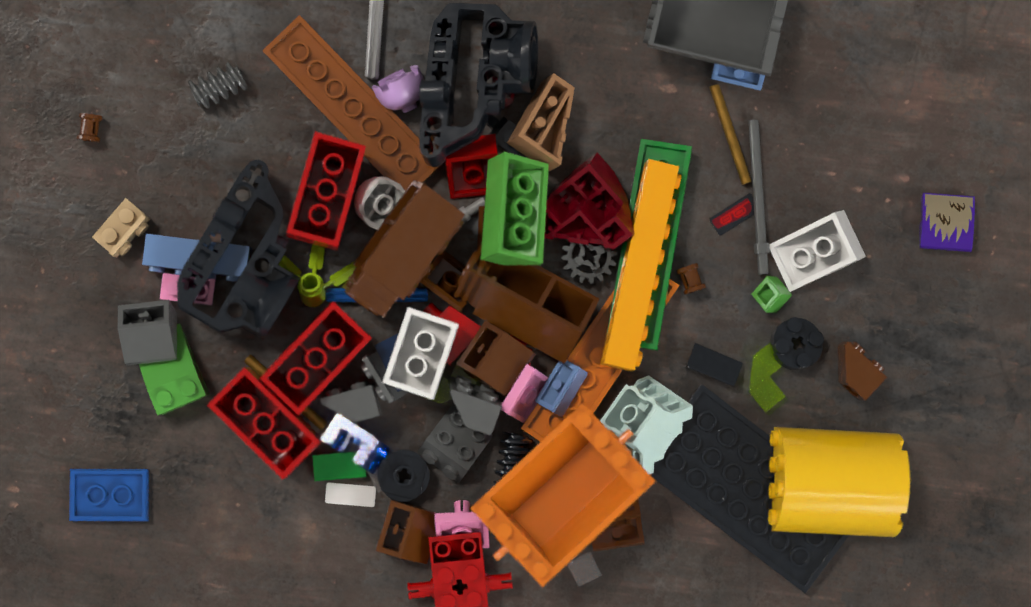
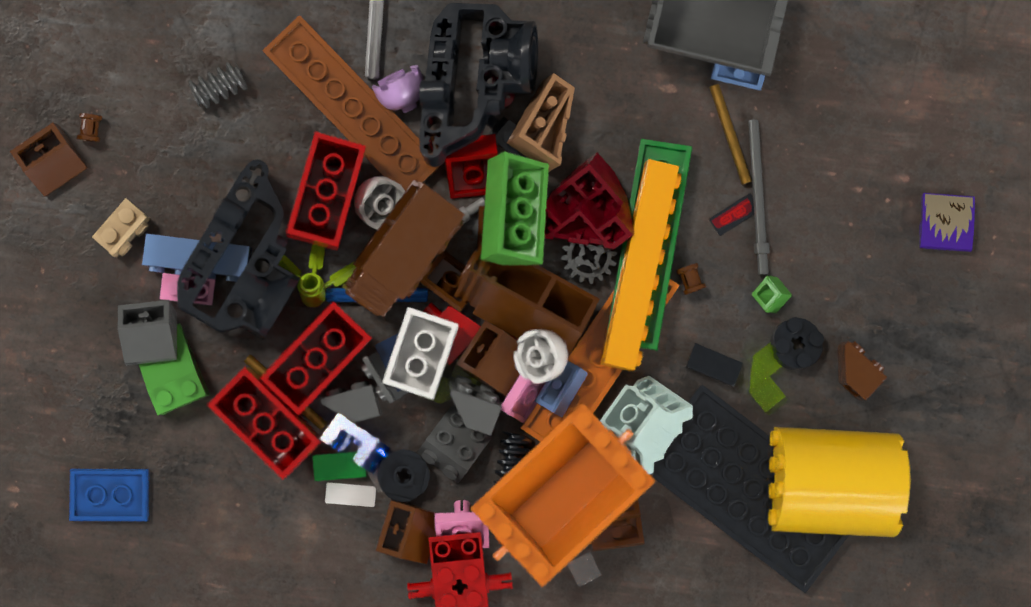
white slope [769,210,866,292] -> none
none -> reddish brown slope [10,122,88,197]
none -> white cylinder [514,330,568,383]

